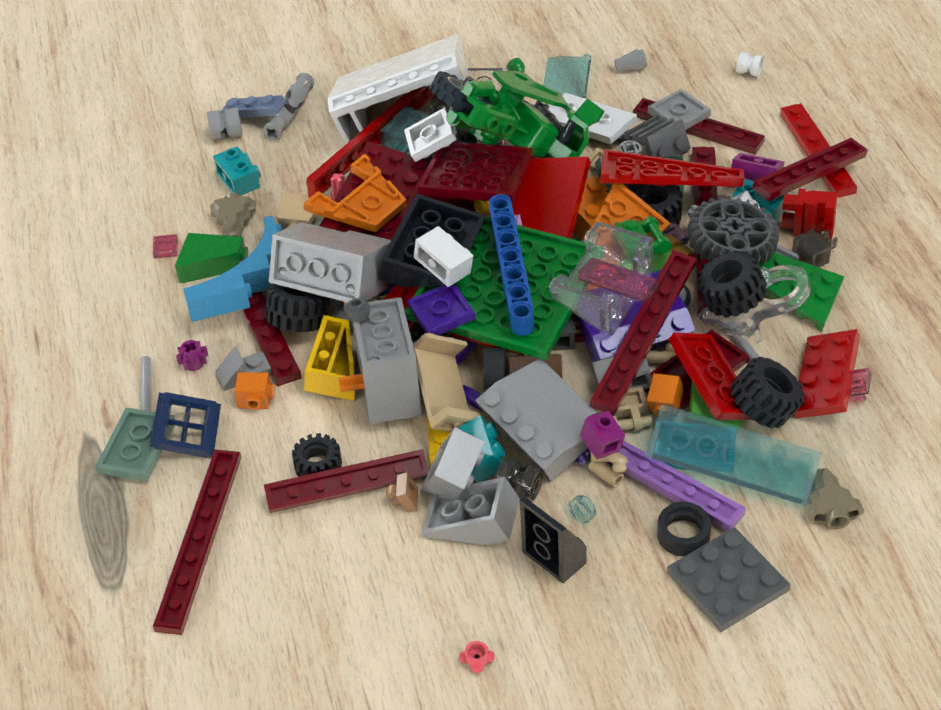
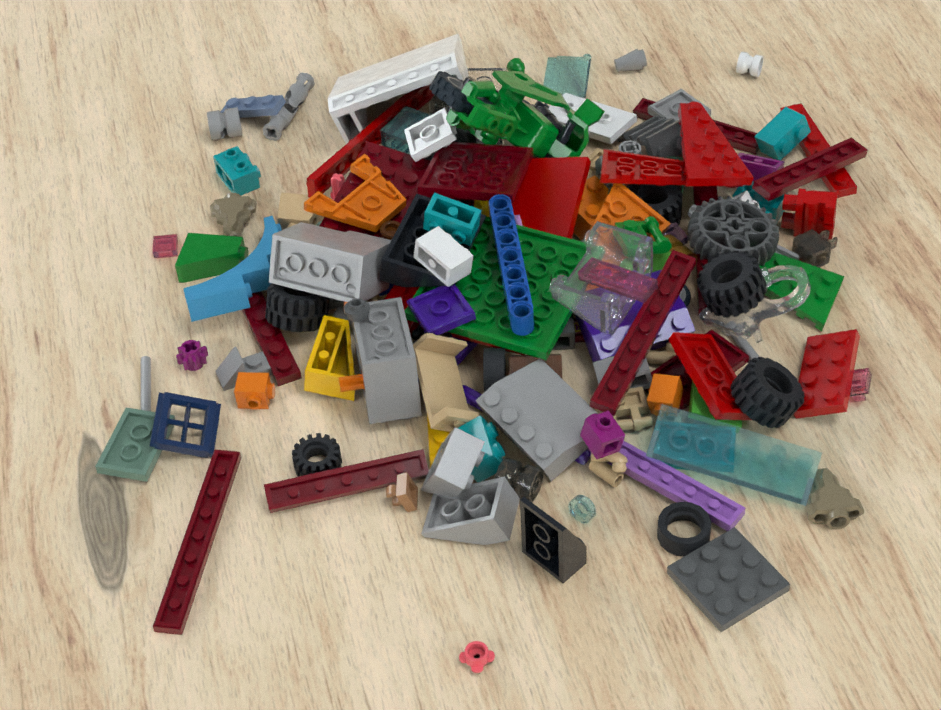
none -> reddish brown tile [379,221,400,240]
none -> teal brick [423,193,481,246]
none -> red wing [678,101,754,187]
none -> teal brick [754,107,811,161]

